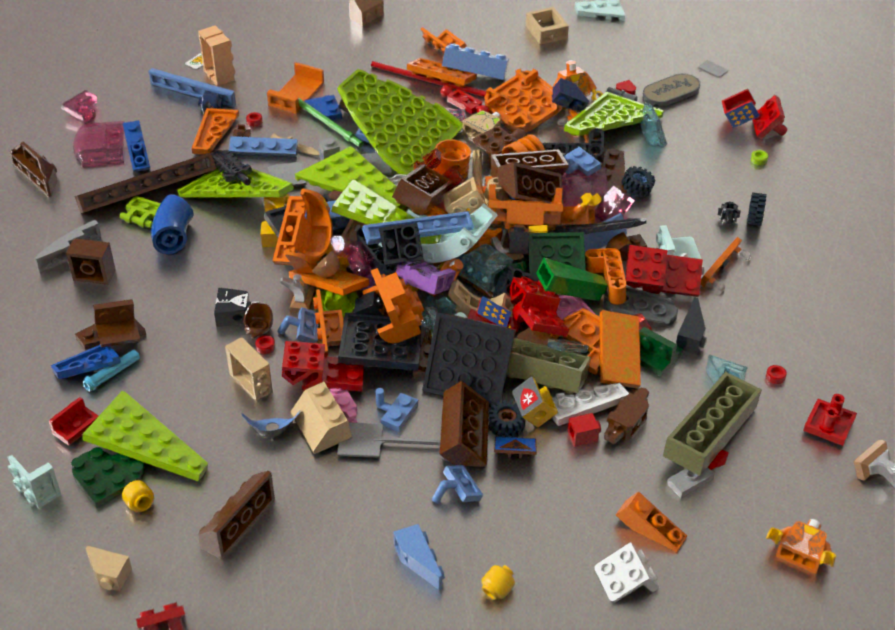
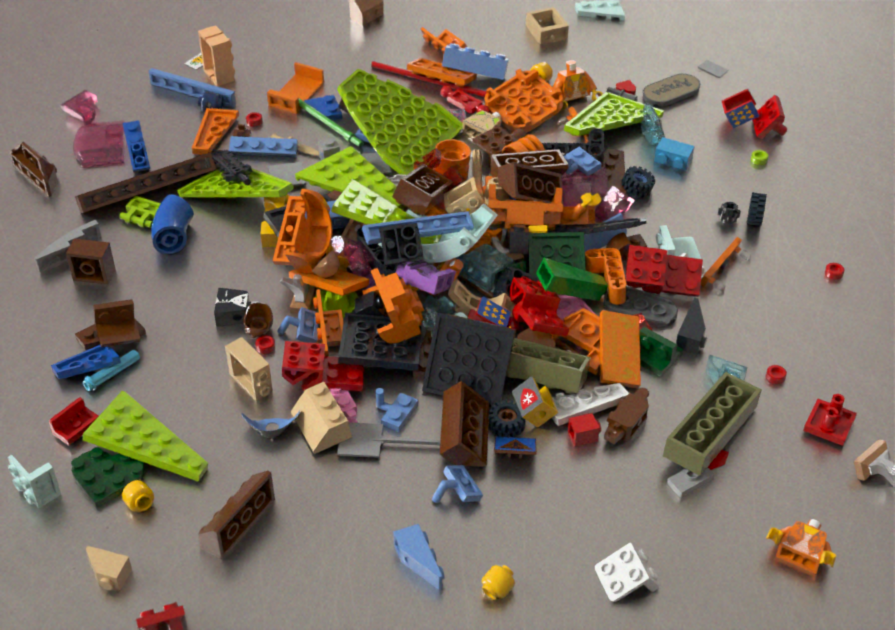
clear light blue tile [547,339,589,353] -> none
dark blue slope [552,78,589,113] -> none
orange slope [616,491,687,552] -> none
none -> yellow head [530,62,553,82]
none -> dark azure brick [654,137,695,171]
none -> red tile [825,262,845,280]

